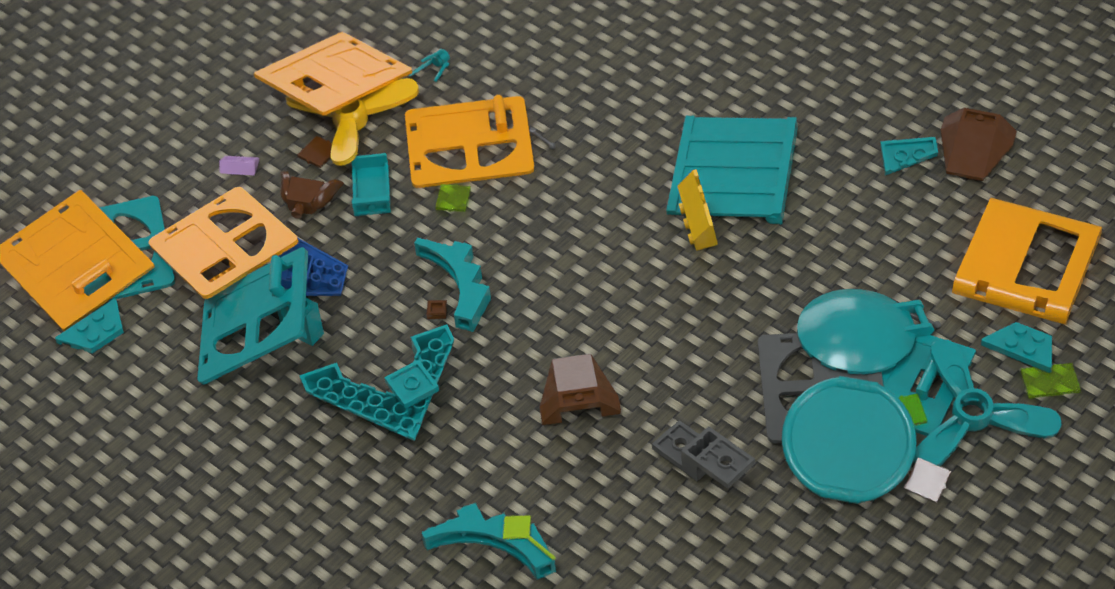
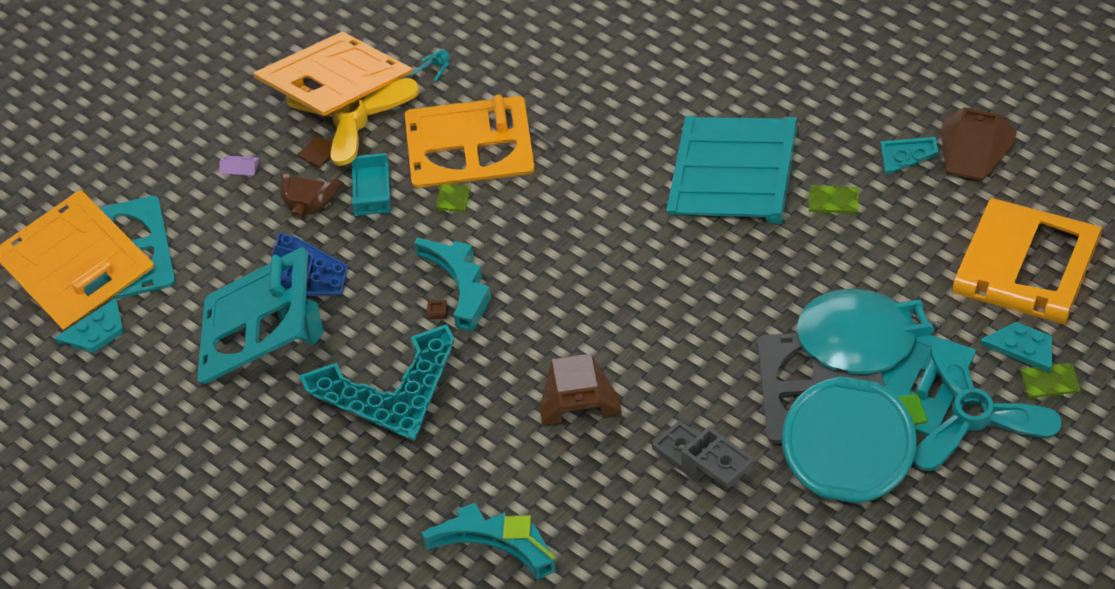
light orange door [149,187,298,299] -> none
teal plate [384,359,439,409] -> none
yellow wedge [678,169,718,251] -> none
piece [904,457,951,503] -> none
none -> clear neon green piece [809,185,859,214]

